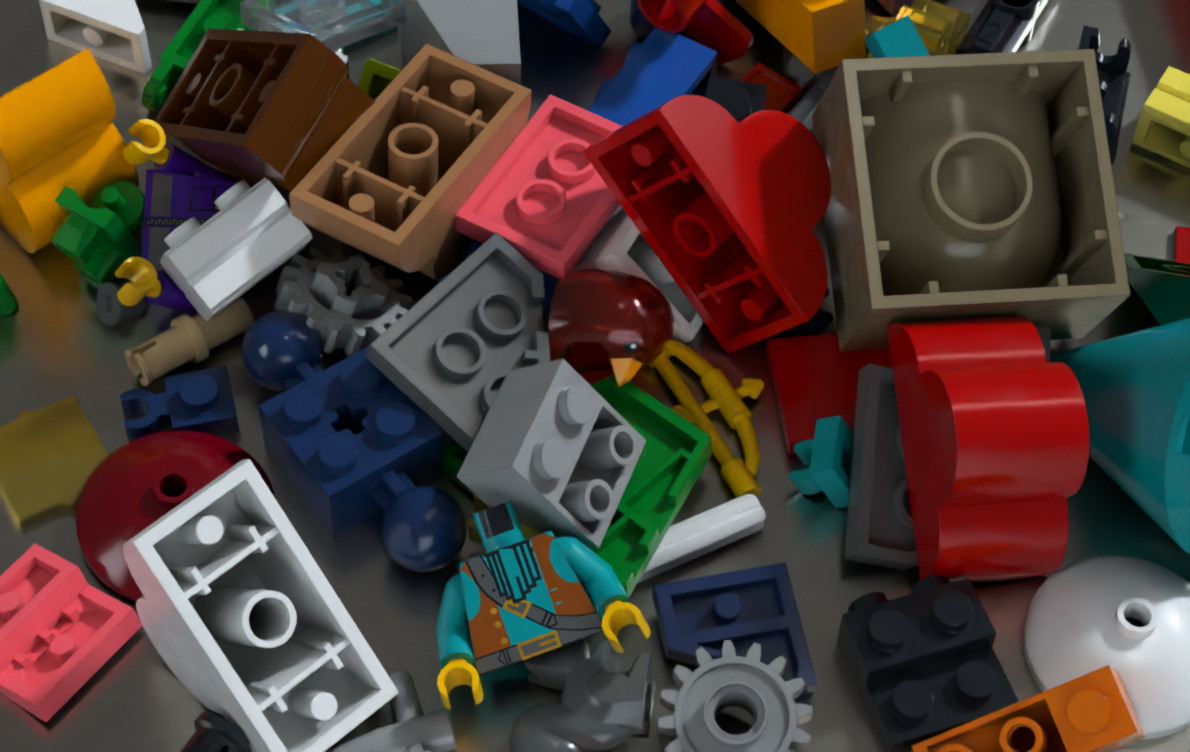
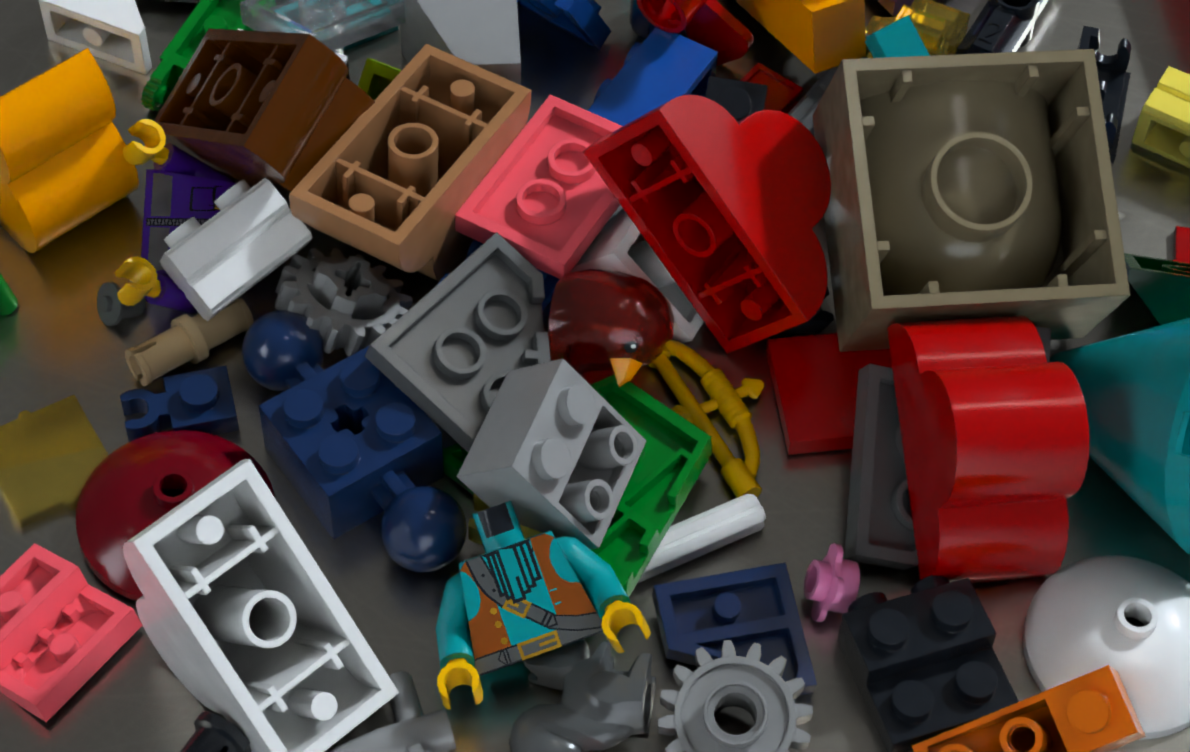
green hips [50,180,145,286] -> none
teal tile [789,415,854,509] -> none
none -> bright pink plate [804,543,860,622]

